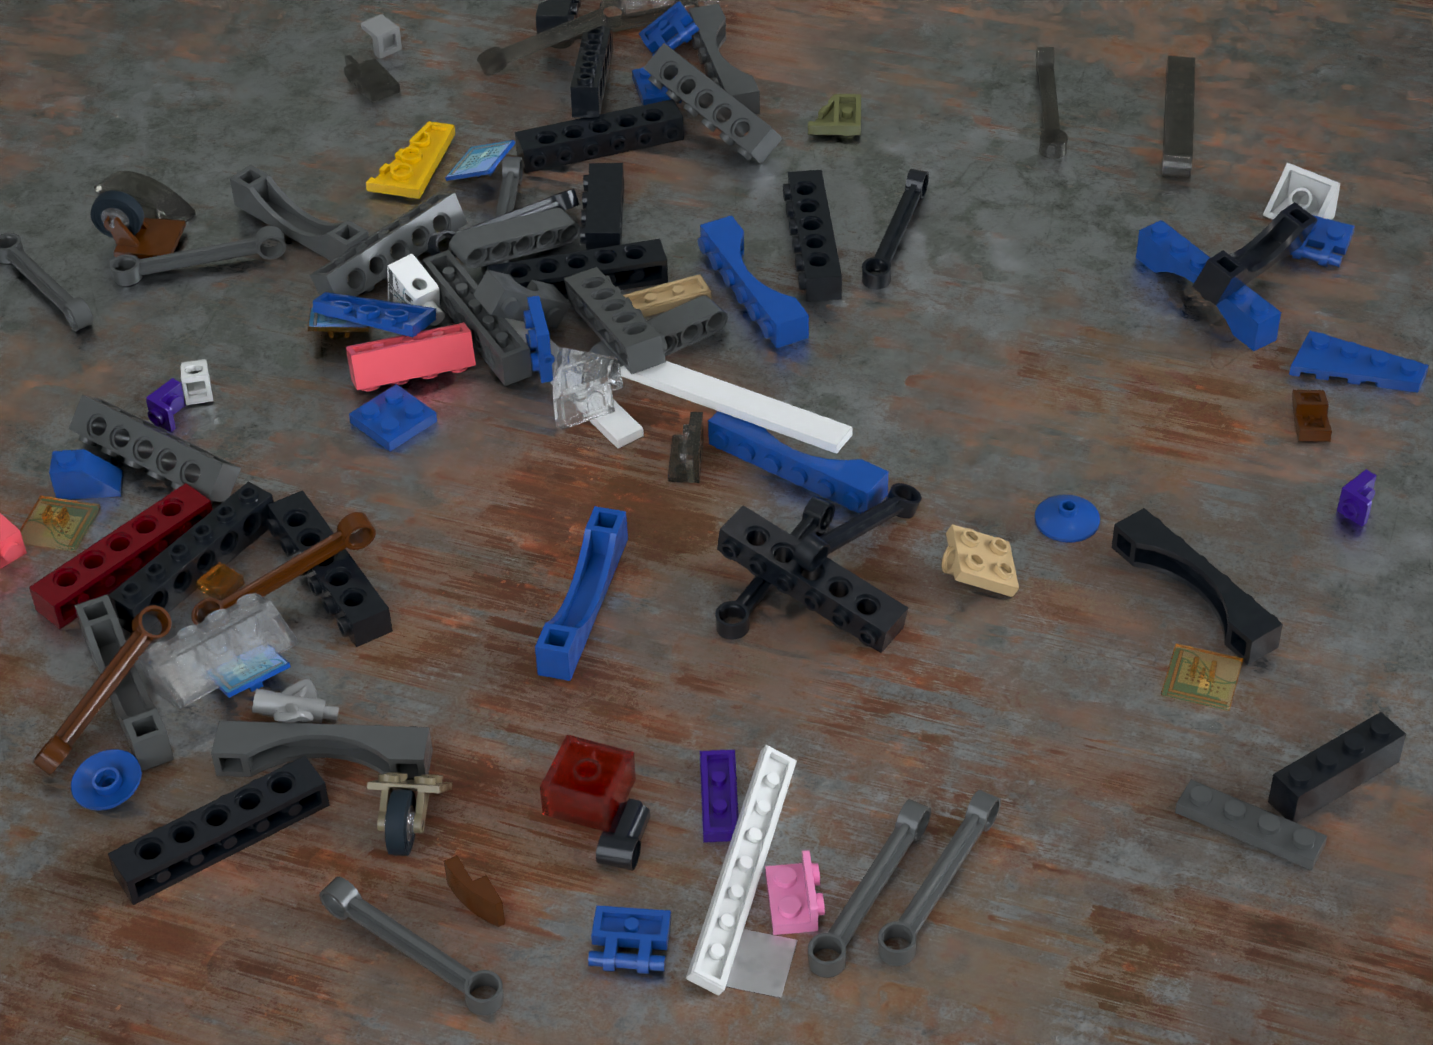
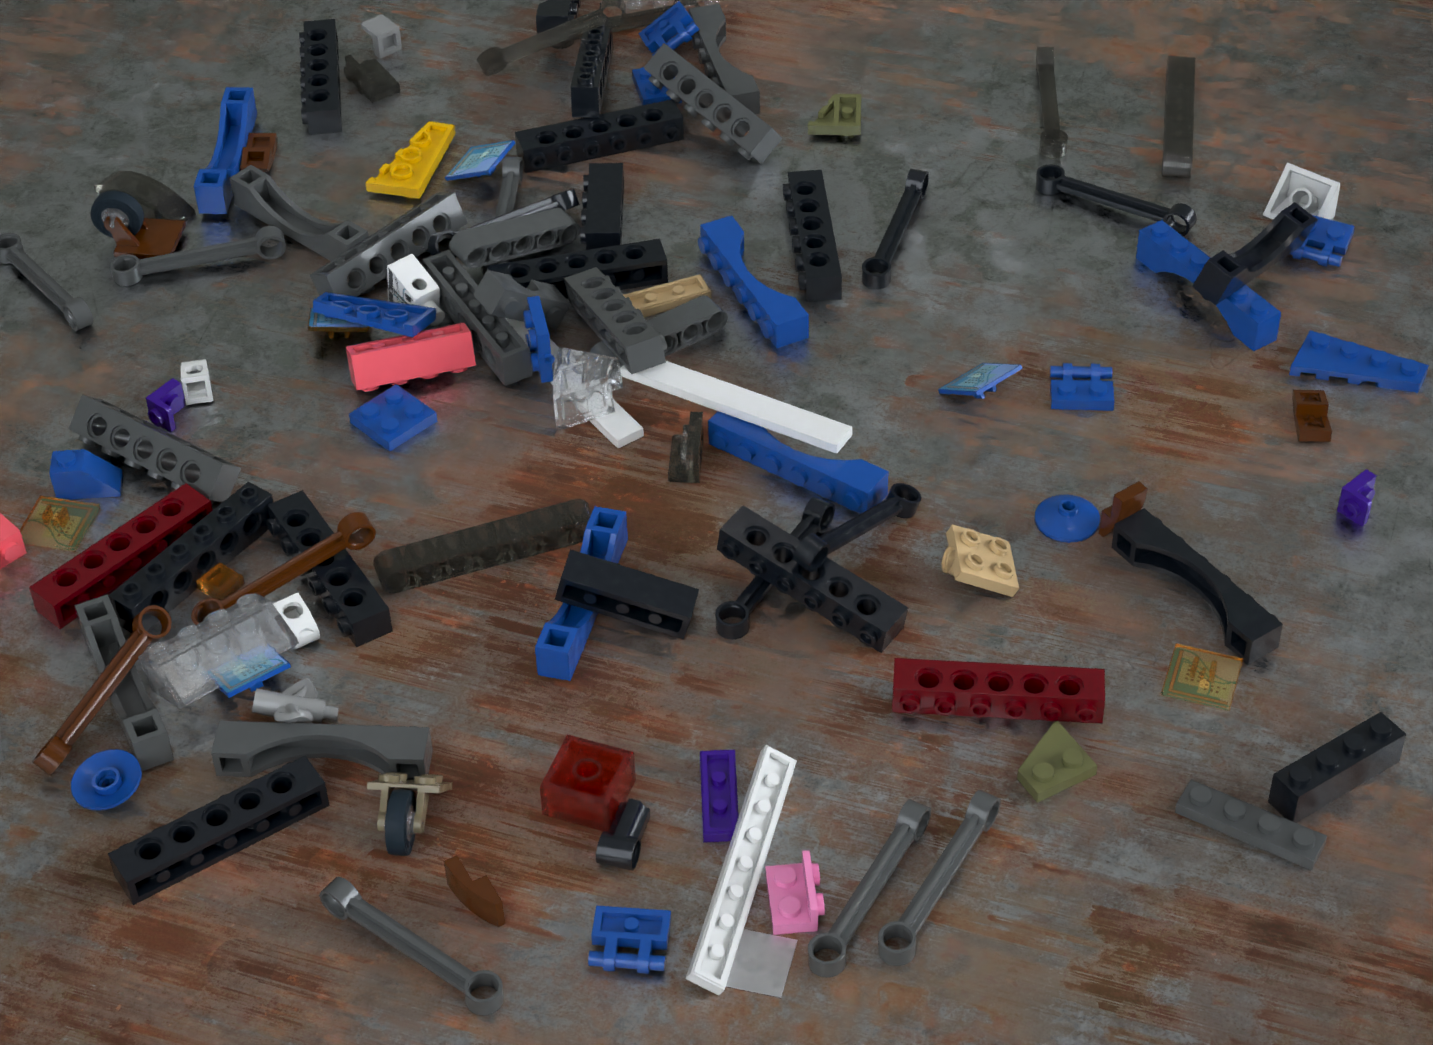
none -> blue arch [194,87,258,215]
none -> reddish brown slope [240,133,278,172]
none -> white leg [271,593,320,650]
none -> black brick [299,19,342,135]
none -> clear smoke beam [373,499,592,593]
none -> black brick [555,549,699,640]
none -> dark red brick [892,658,1105,723]
none -> piece [938,363,1022,399]
none -> olive wing [1017,721,1097,803]
none -> black piece [1036,164,1197,236]
none -> blue plate [1050,363,1115,411]
none -> reddish brown slope [1099,481,1148,537]

